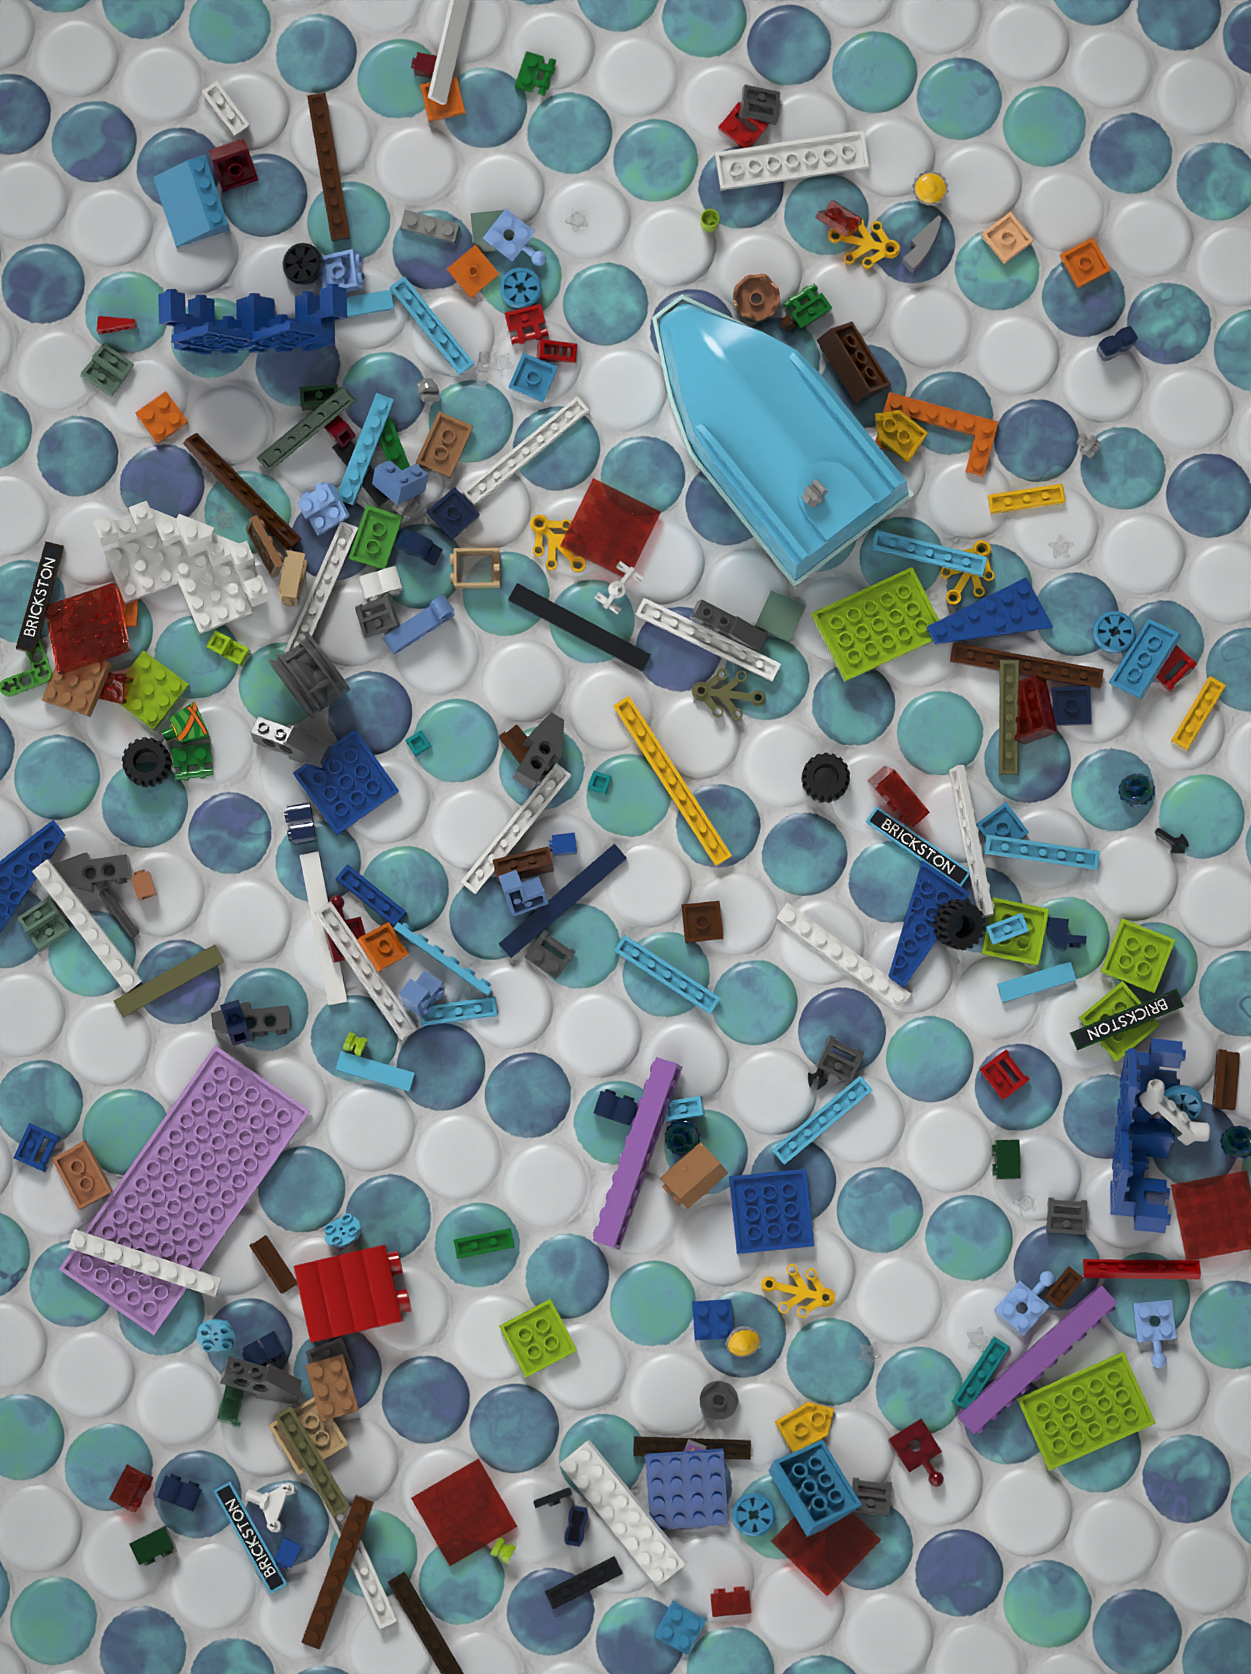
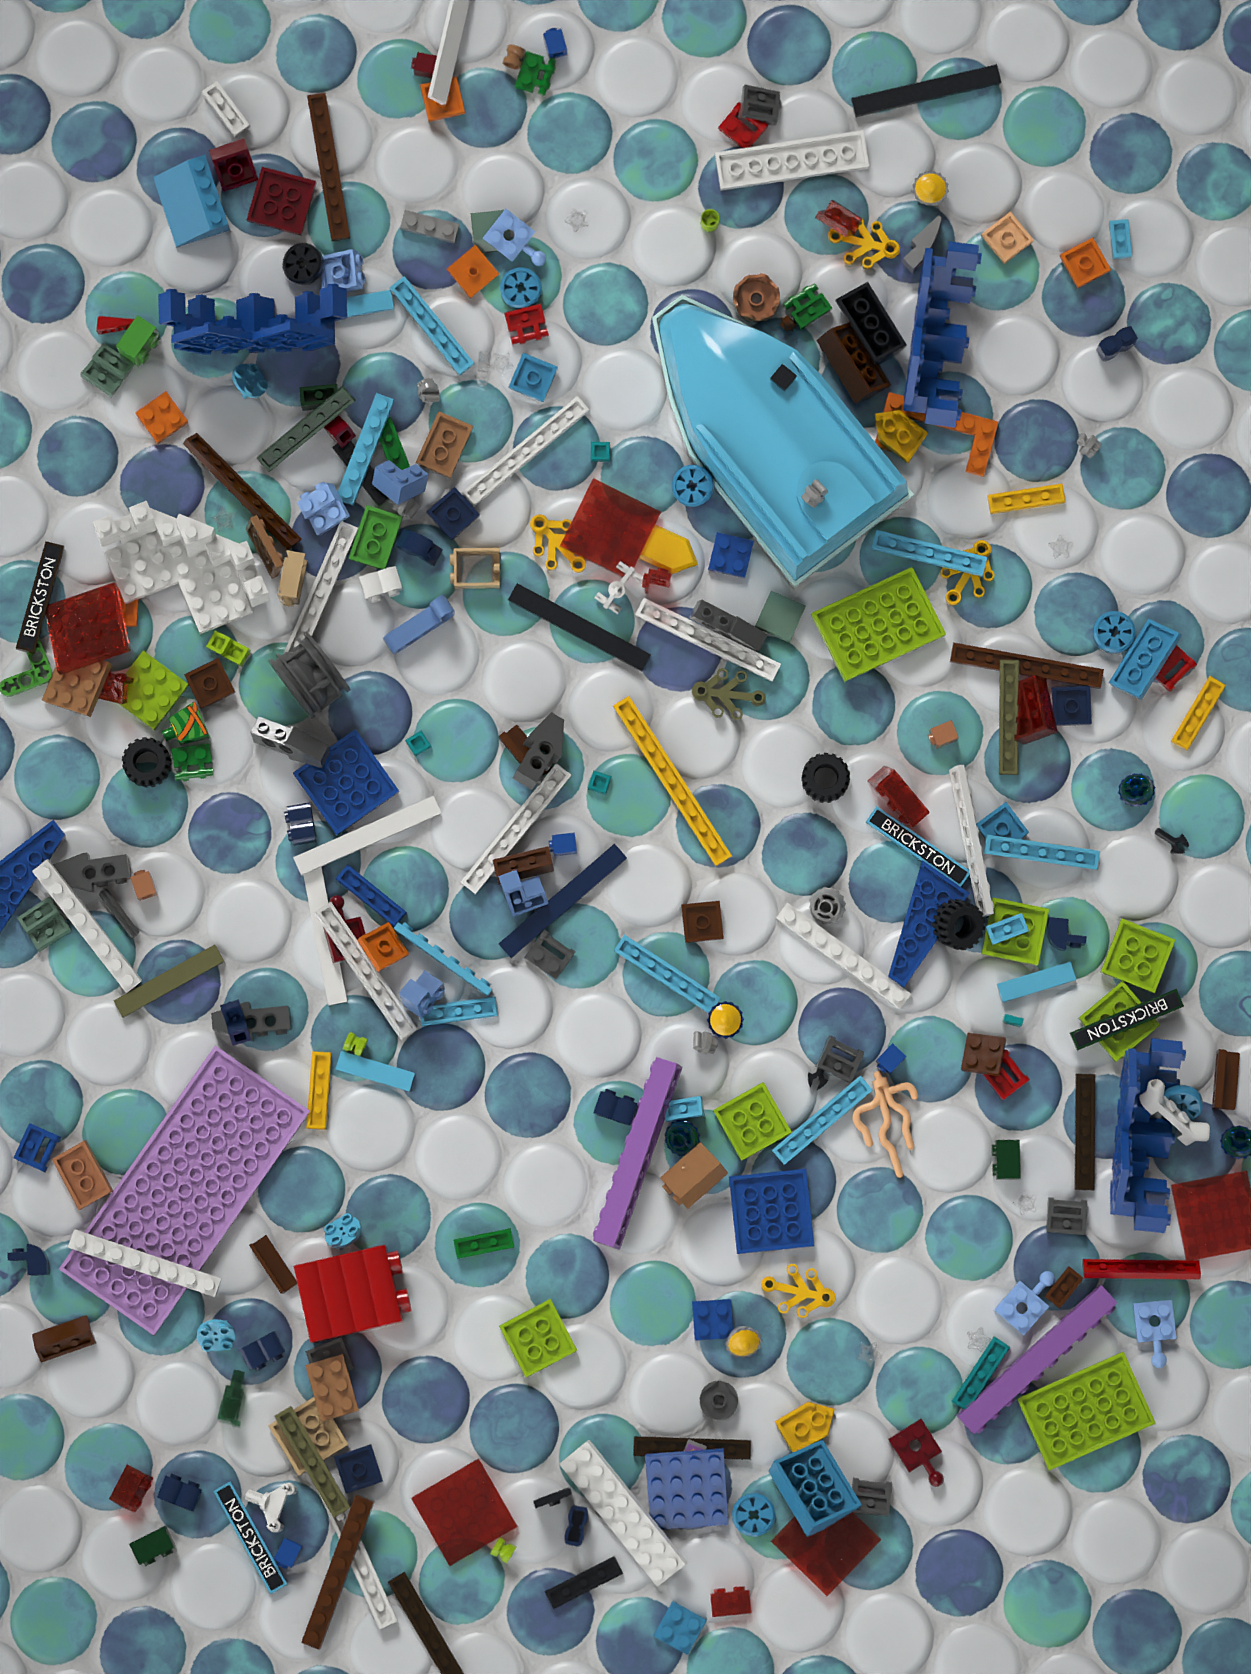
dark grey brick [220,1356,302,1404] -> none
dark grey plate [355,593,400,638] -> none
red slope [536,339,577,363] -> none
blue wing [926,577,1053,645] -> none
none -> dark blue brick [7,1244,49,1276]
none -> reddish brown panel [32,1315,96,1363]
none -> bright green brick [116,315,160,367]
none -> reddish brown plate [184,658,236,709]
none -> medium azure plate [232,363,268,399]
none -> dark red plate [246,167,317,236]
none -> white tile [293,796,441,876]
none -> yellow tile [306,1051,332,1130]
none -> dark blue plate [334,1444,383,1494]
none -> medium nougat wheel [502,45,526,70]
none -> blue brick [543,28,567,59]
none -> teal tile [591,442,610,462]
none -> yellow tile [638,524,698,574]
none -> clear red bracket [642,568,672,594]
none -> dark azure wheel [672,465,714,507]
none -> light grey piece [693,1031,718,1054]
none -> yellow piece [707,1001,744,1039]
none -> blue plate [708,532,754,579]
none -> lime plate [713,1082,792,1161]
none -> black tile [770,364,797,391]
none -> light grey piece [809,887,846,924]
none -> black brick [835,282,907,365]
none -> black tile [851,64,1001,118]
none -> light nougat plant [852,1071,918,1178]
none -> blue brick [876,1043,907,1075]
none -> blue brick [903,241,982,428]
none -> nougat brick [928,720,959,749]
none -> reddish brown plate [961,1033,1006,1076]
none -> teal tile [1002,1014,1024,1028]
none -> dark brown tile [1074,1074,1095,1190]
none -> medium azure plate [1109,219,1132,259]

